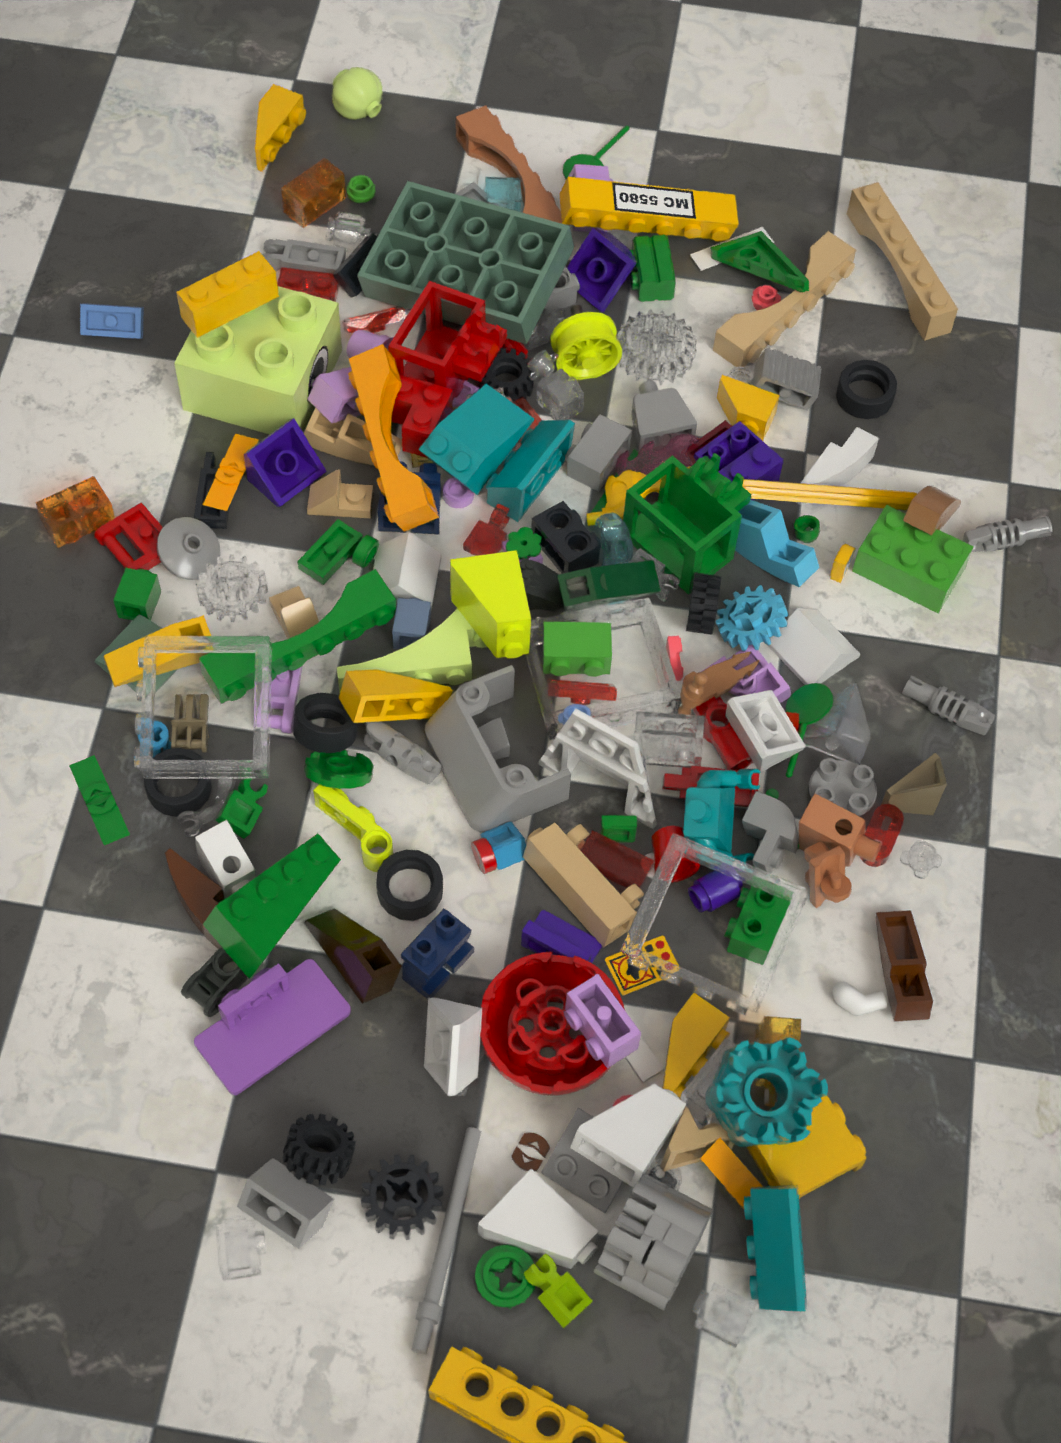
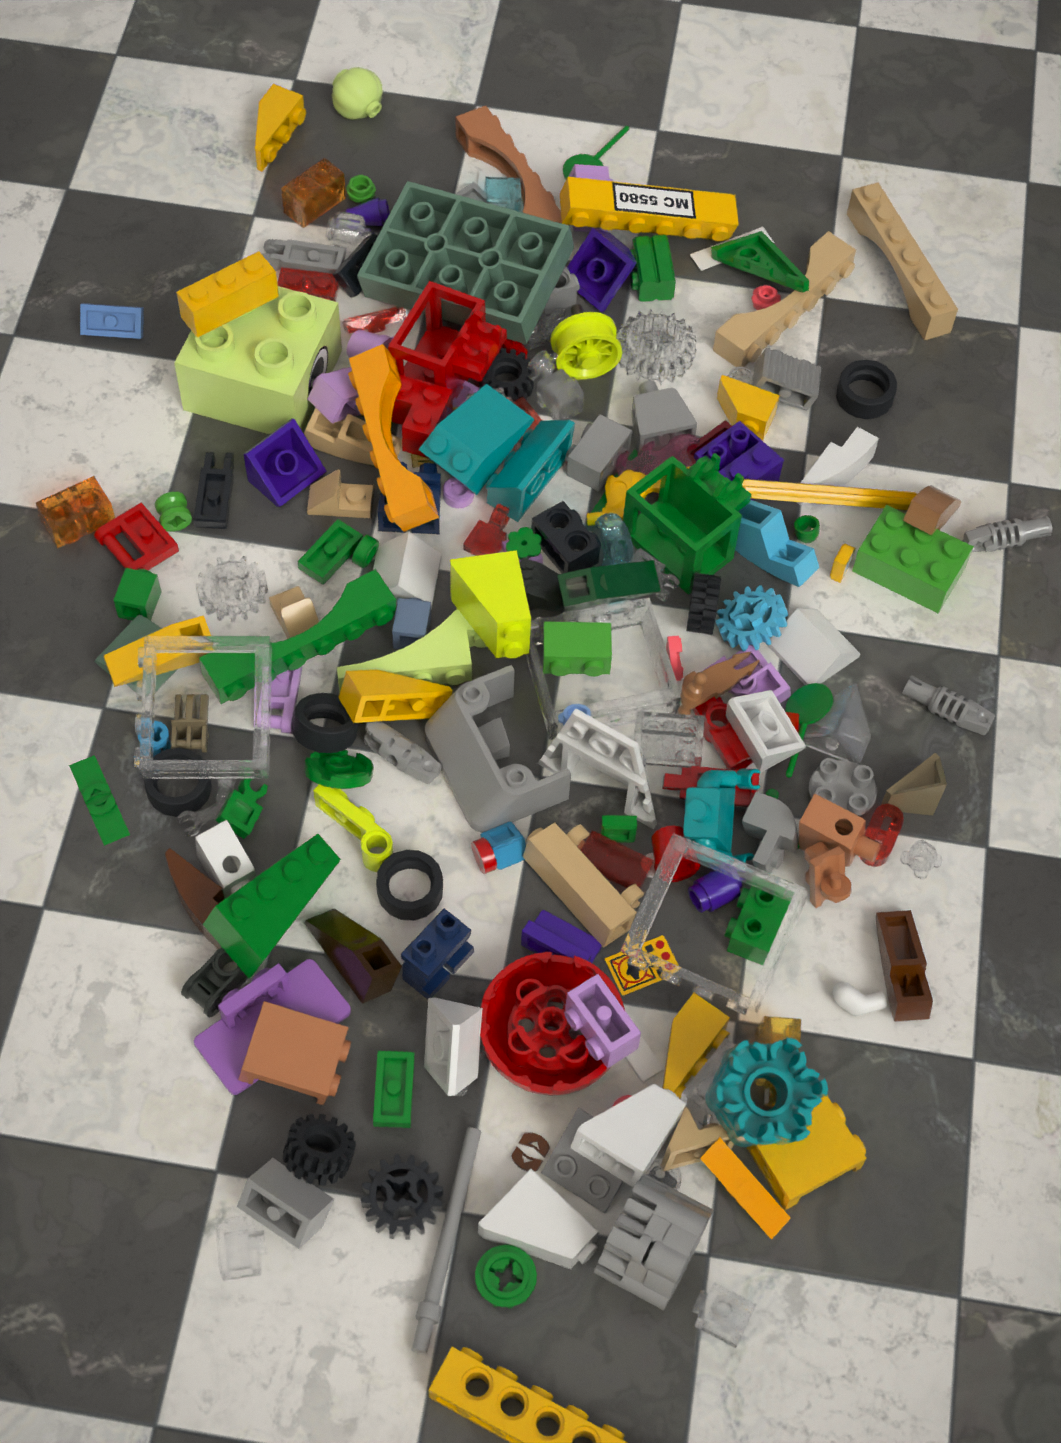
light grey dish [157,517,220,580] -> none
light orange piece [203,434,259,511] -> none
lime plate [524,1254,593,1328] -> none
clear red plate [546,679,617,705] -> none
teal slope [744,1185,807,1312] -> none
none -> bright green wheel [155,492,192,532]
none -> nougat panel [238,1001,351,1105]
none -> dark purple cone [347,197,390,226]
none -> green plate [373,1051,415,1128]

